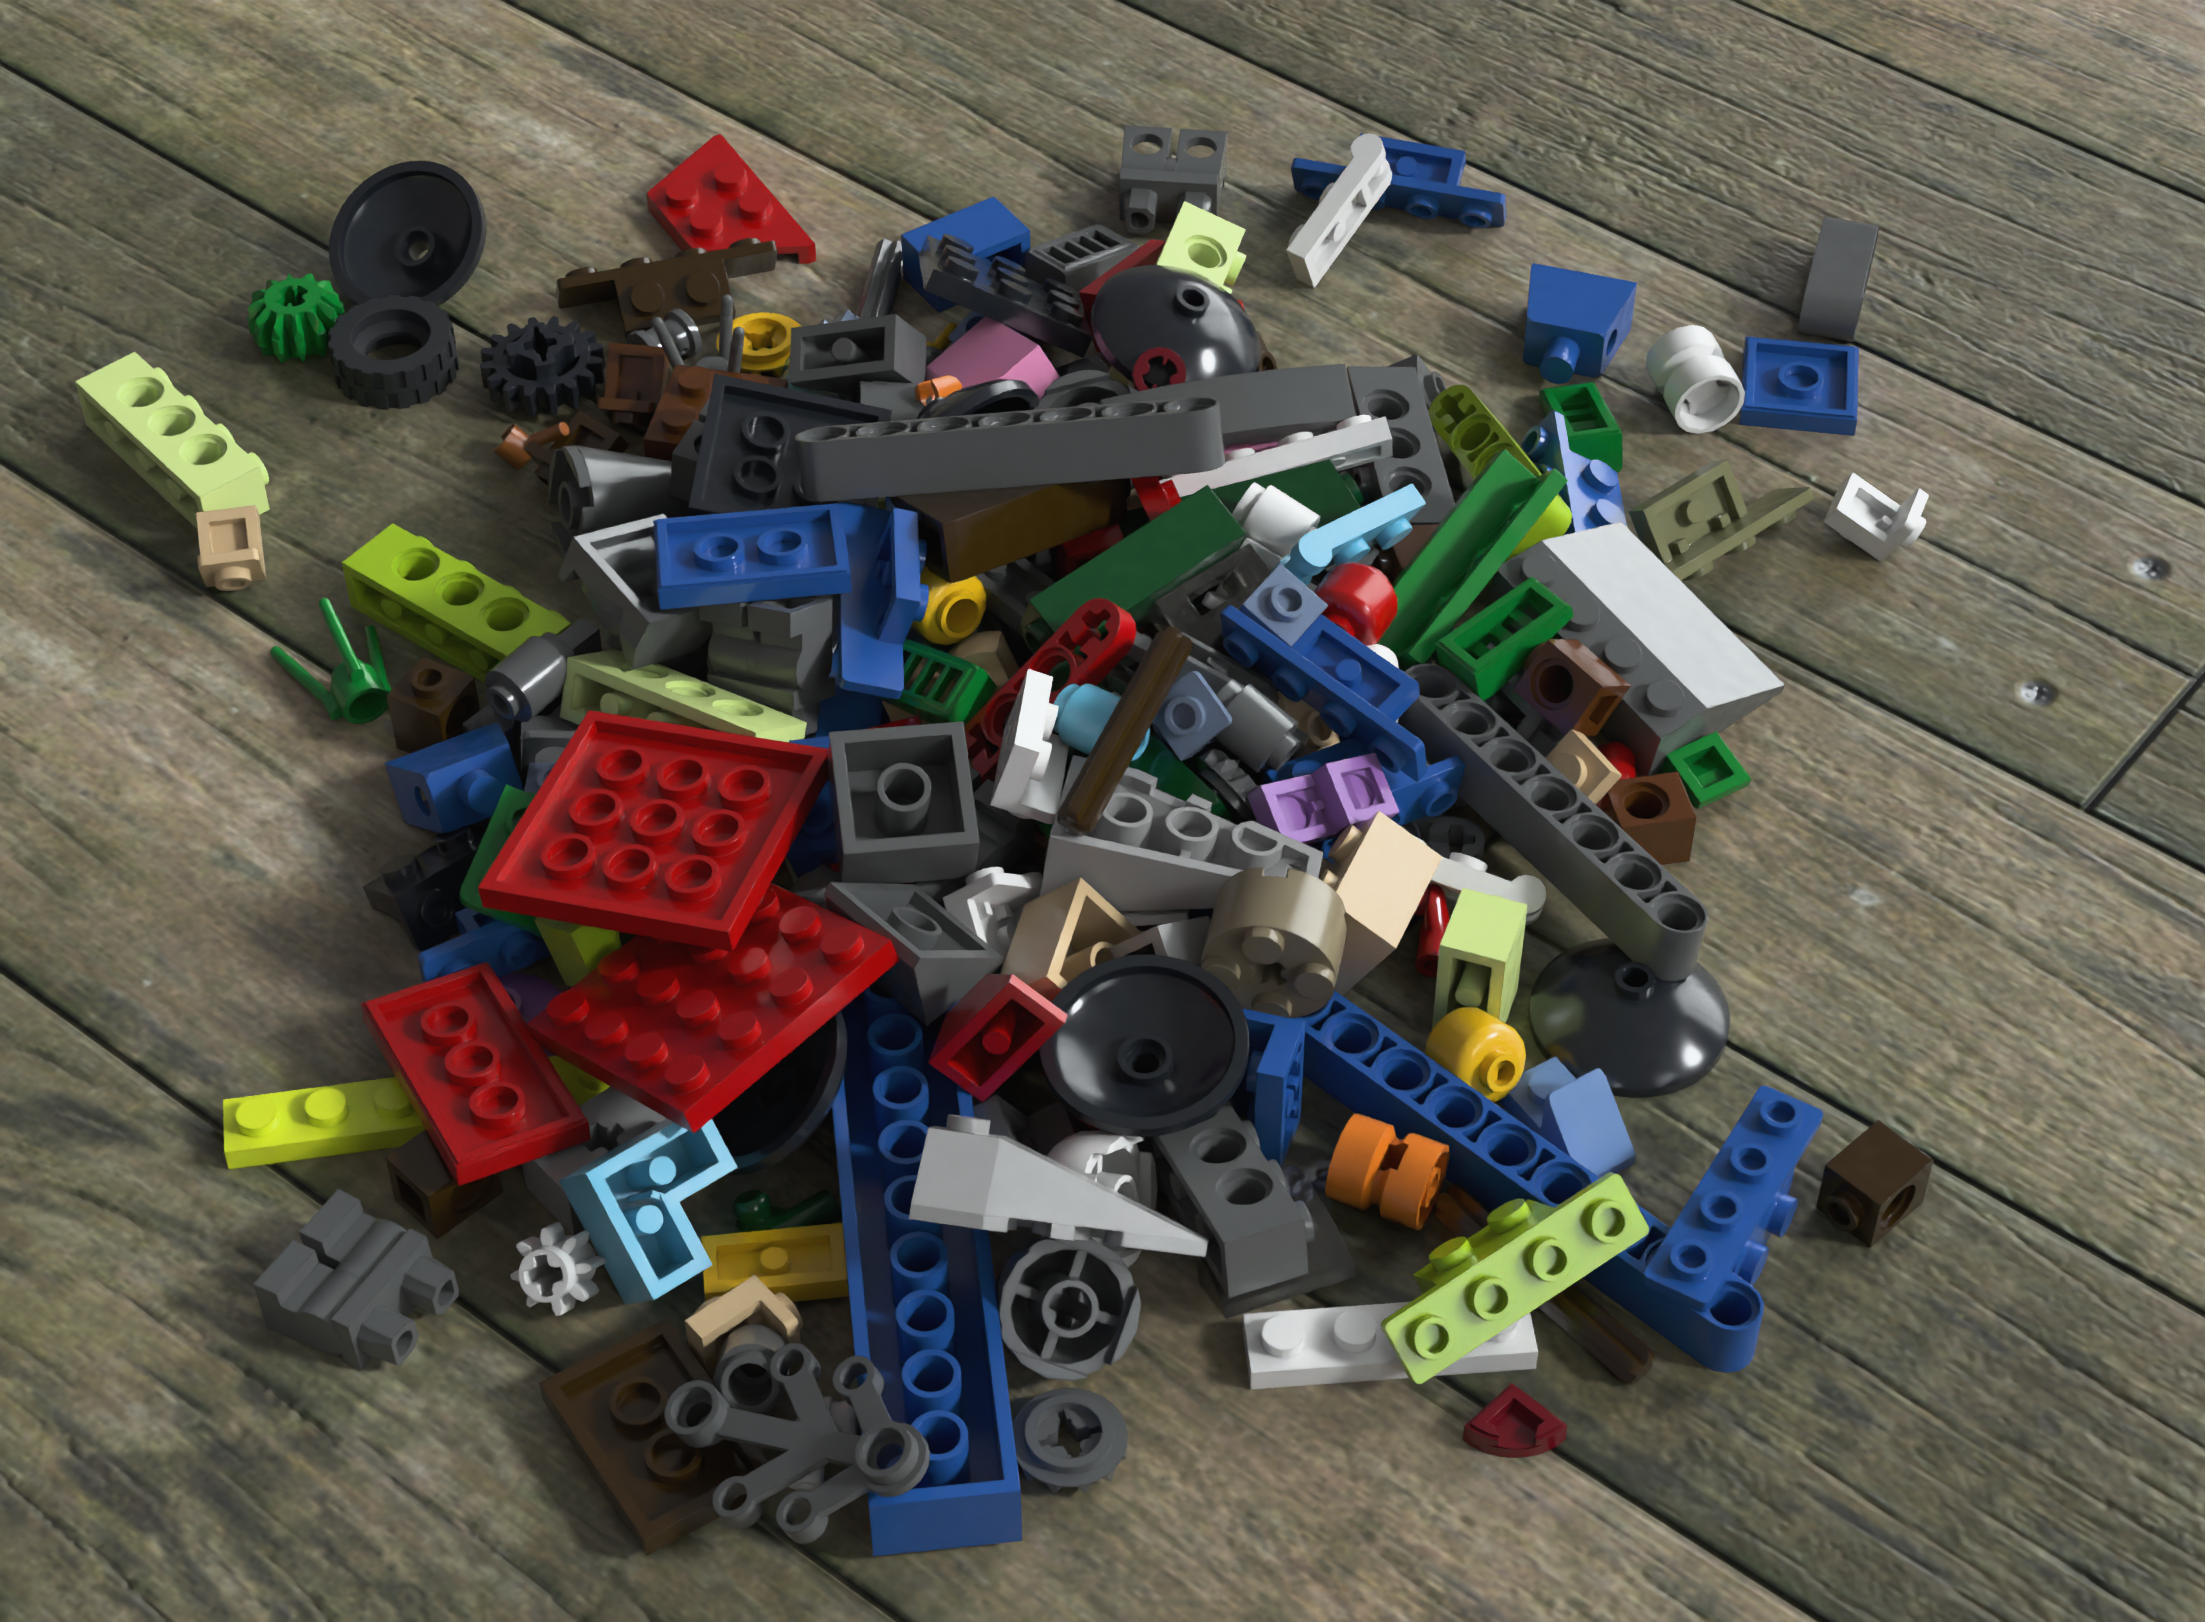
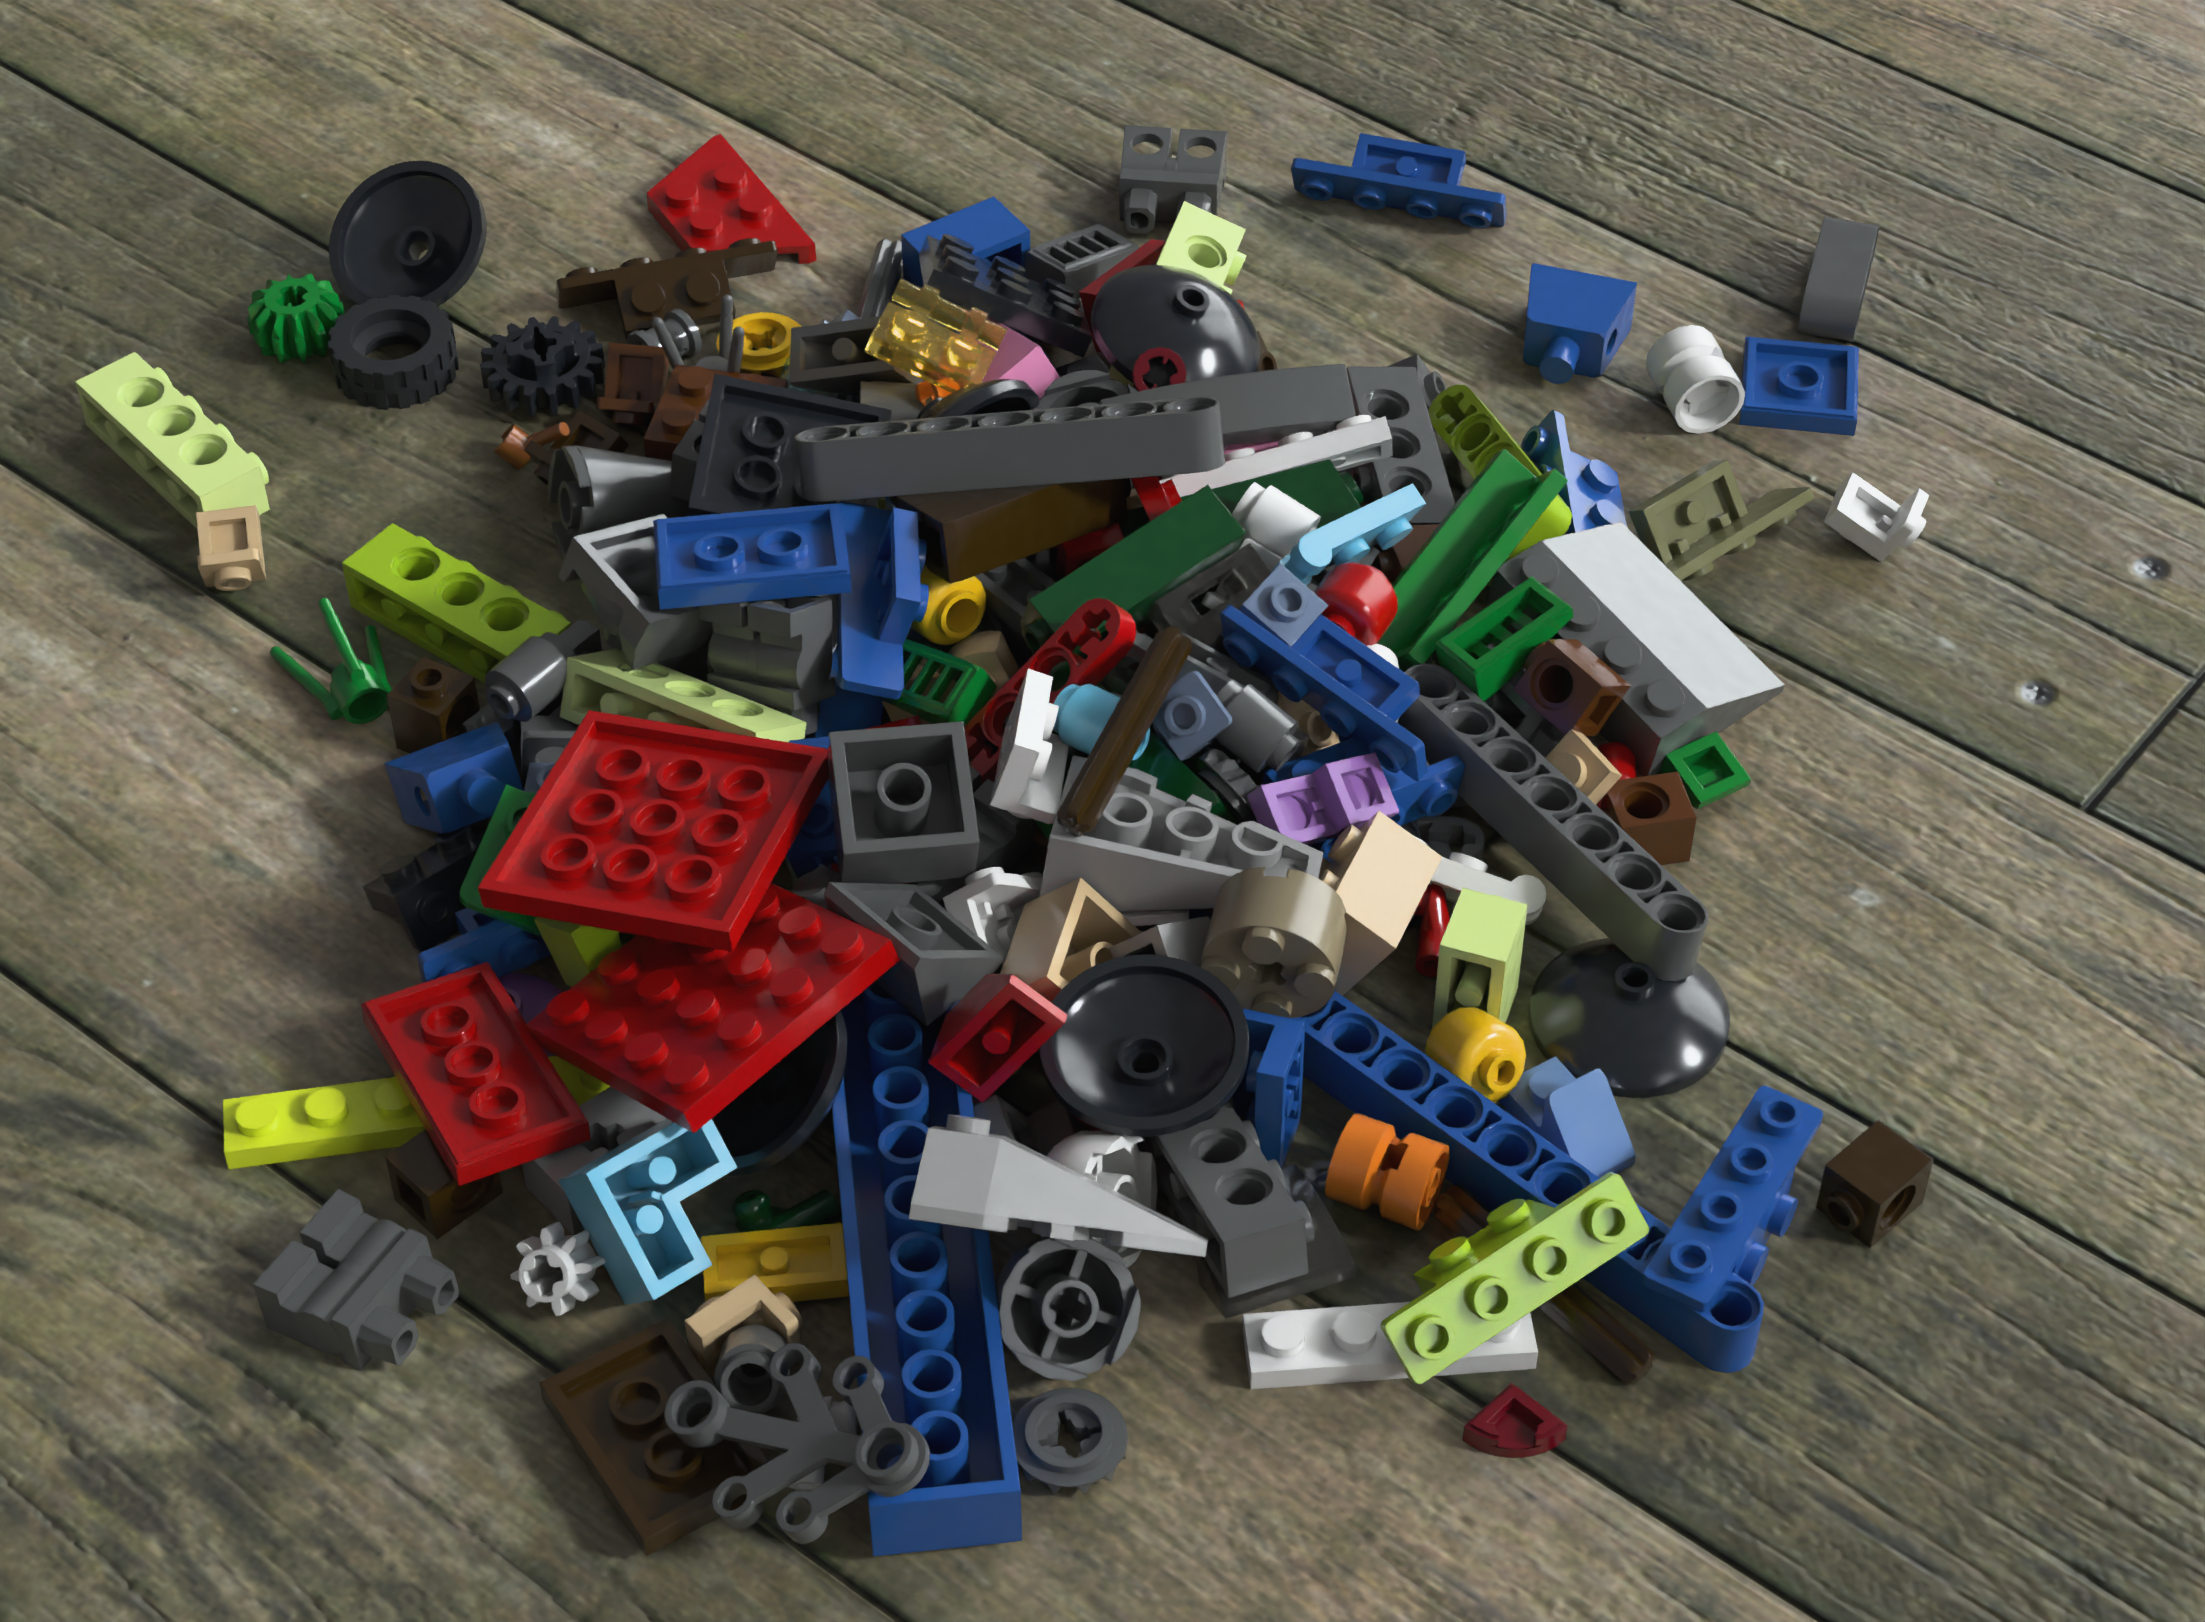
white plate [1286,133,1392,288] -> none
green slope [1539,382,1623,473] -> none
none -> clear yellow plate [864,279,1008,393]

